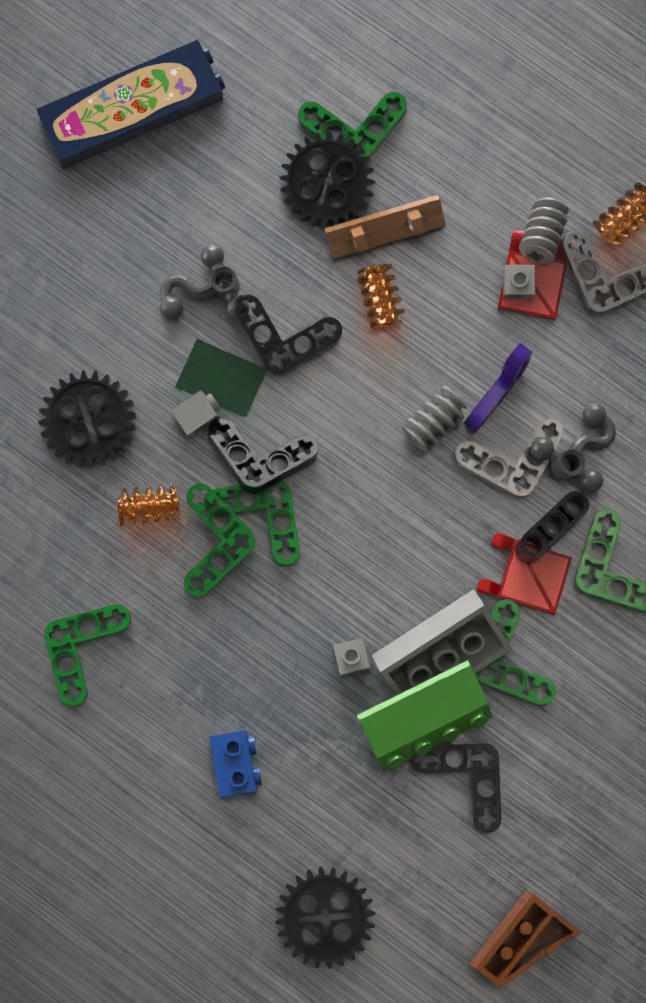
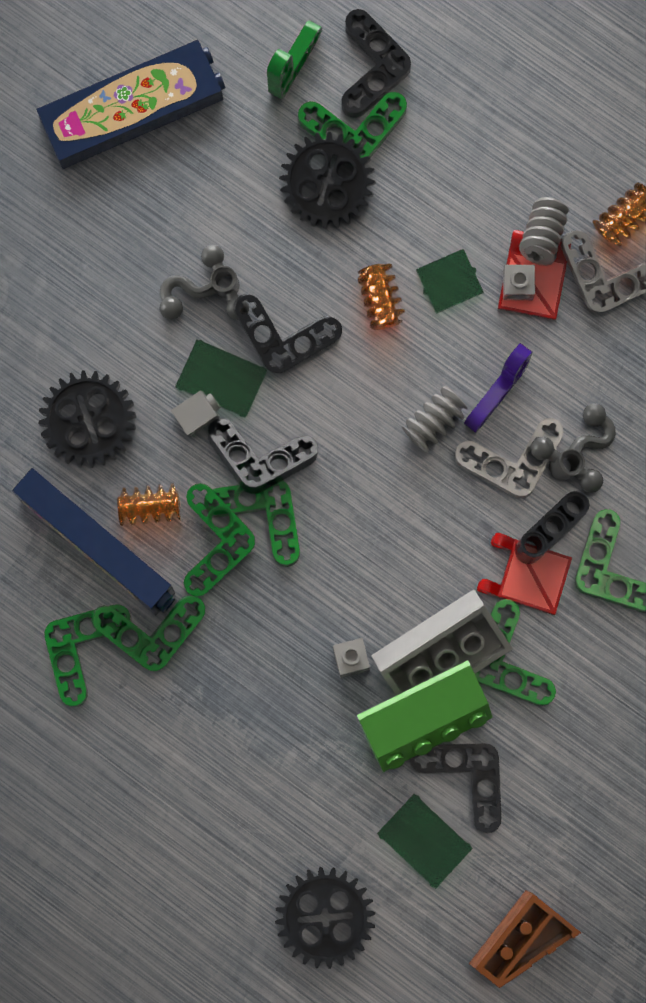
blue brick [209,730,262,799] -> none
medium nougat hinge [324,195,446,259] -> none
none -> dark blue brick [12,468,175,616]
none -> green beam [91,595,205,671]
none -> green beam [267,20,322,99]
none -> black beam [341,9,411,118]
none -> clear green piece [377,794,473,889]
none -> clear green piece [416,249,484,314]

